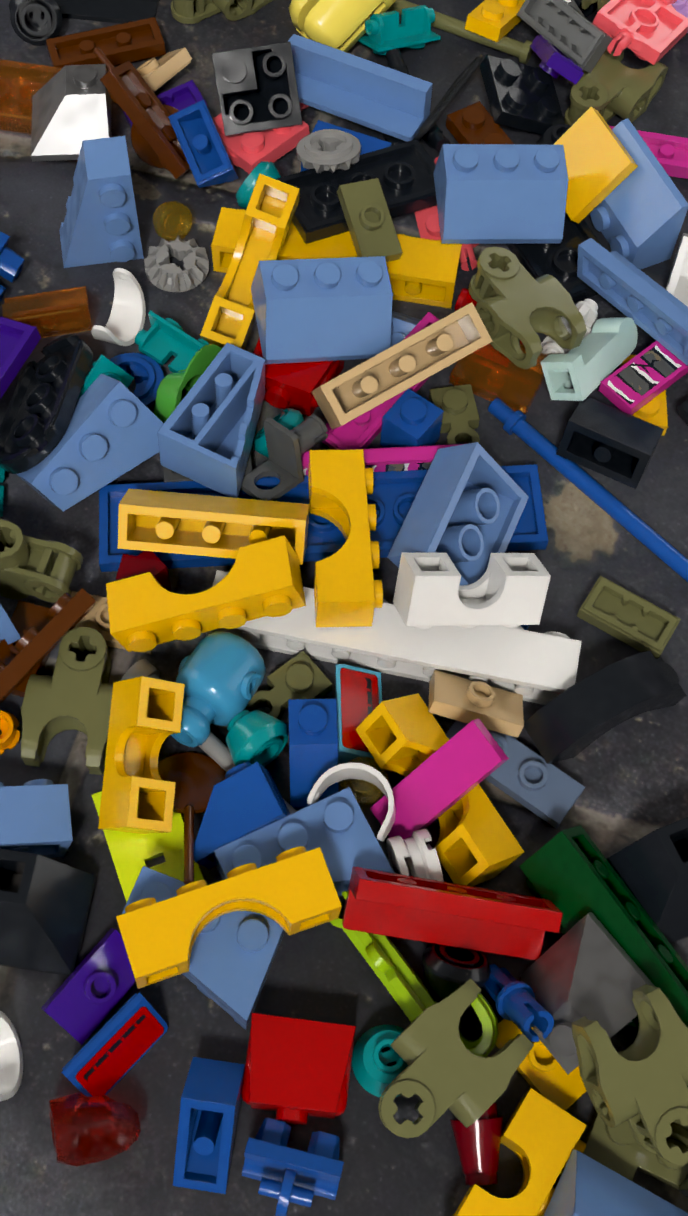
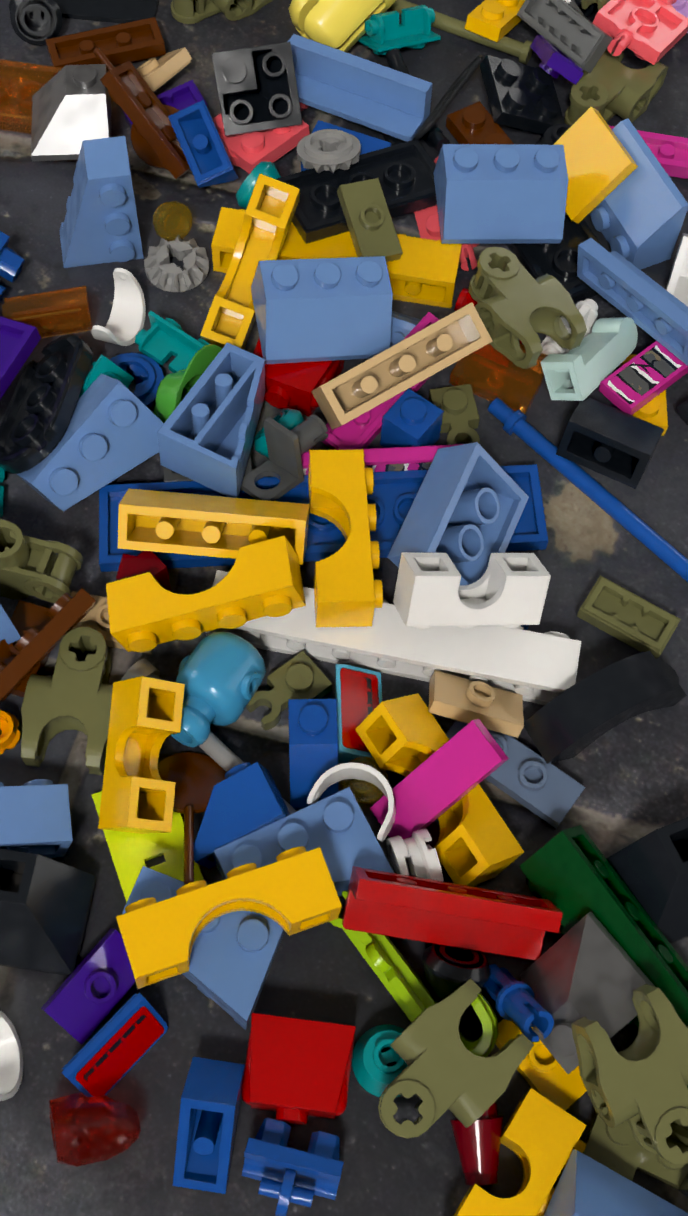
teal cone [226,710,288,767] -> none

